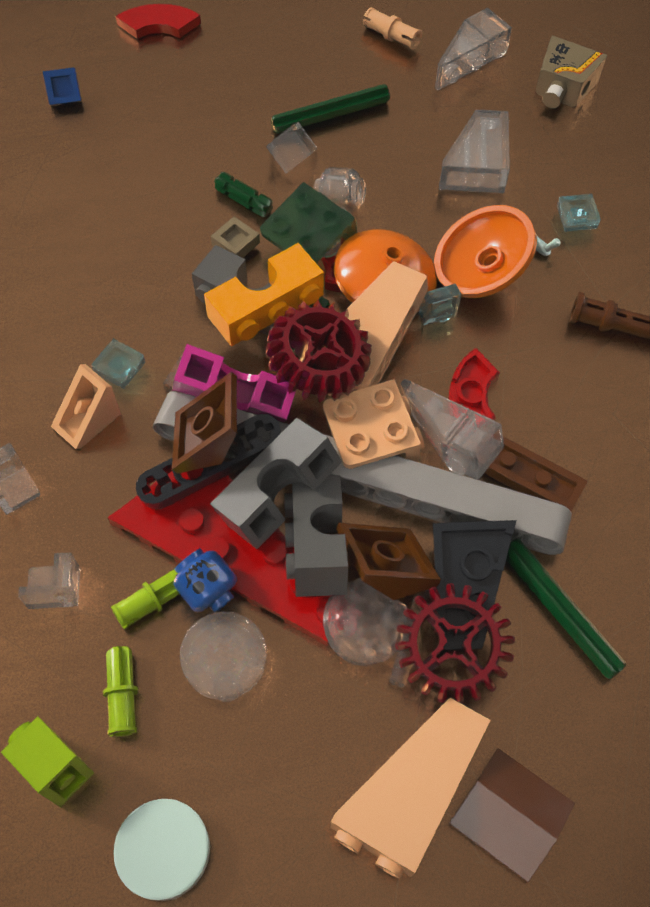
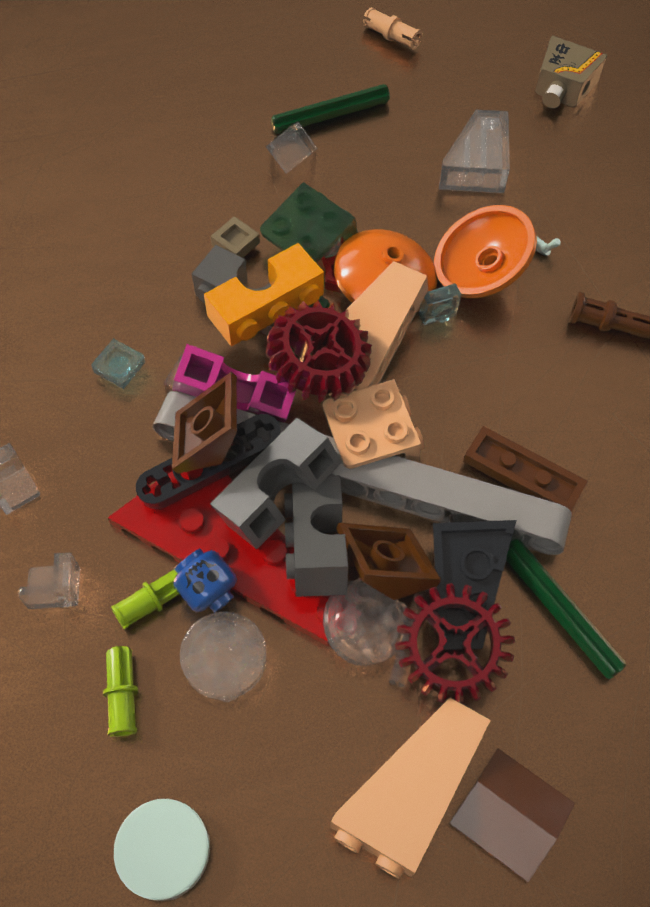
lime brick [1,716,94,808] -> none
blue plate [42,67,82,105] -> none
light nougat slope [51,364,121,449] -> none
red tile [116,4,201,39] -> none
dark green axle [214,172,273,217] -> none
clear head [314,167,366,213] -> none
clear slope [400,378,504,480] -> none
clear slope [435,8,512,91] -> none
red tile [448,348,500,443] -> none
clear light blue plate [557,194,601,232] -> none

